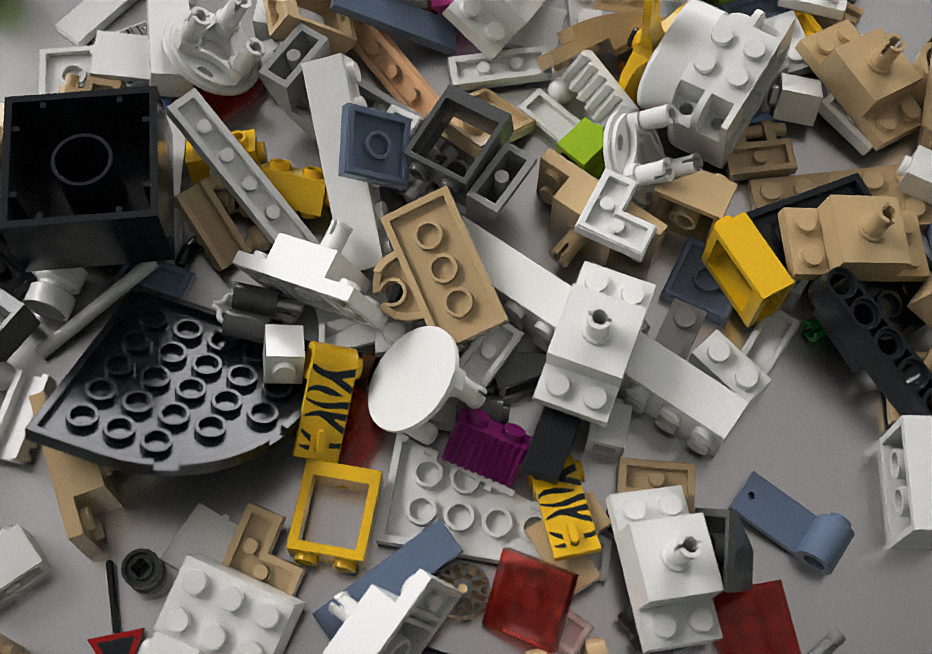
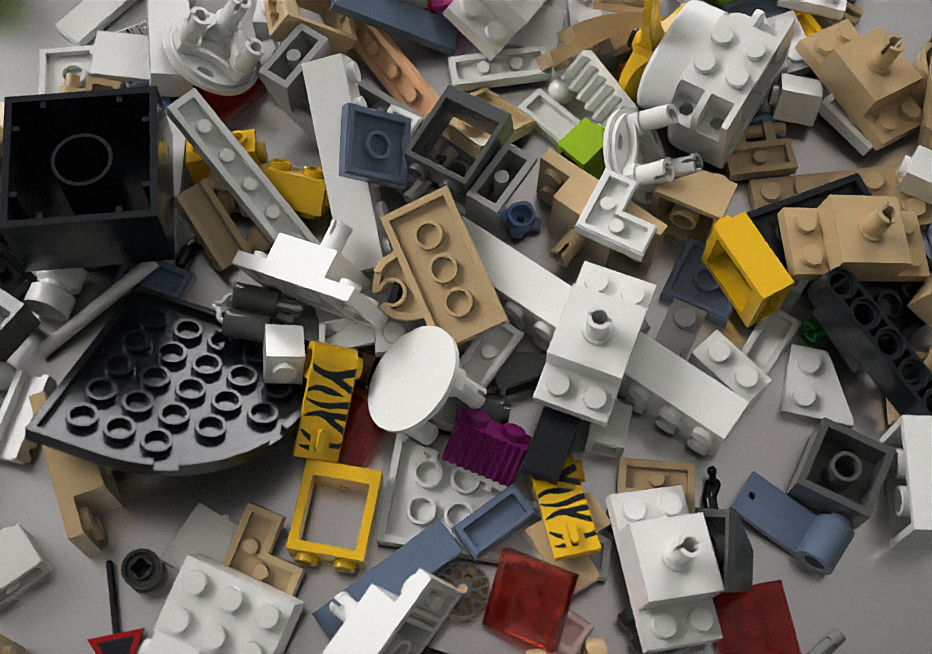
none -> sand blue tile [452,483,537,562]
none -> medium blue plate [500,201,541,239]
none -> black piece [702,466,721,509]
none -> white wing [779,344,854,429]
none -> dark grey brick [786,417,897,529]

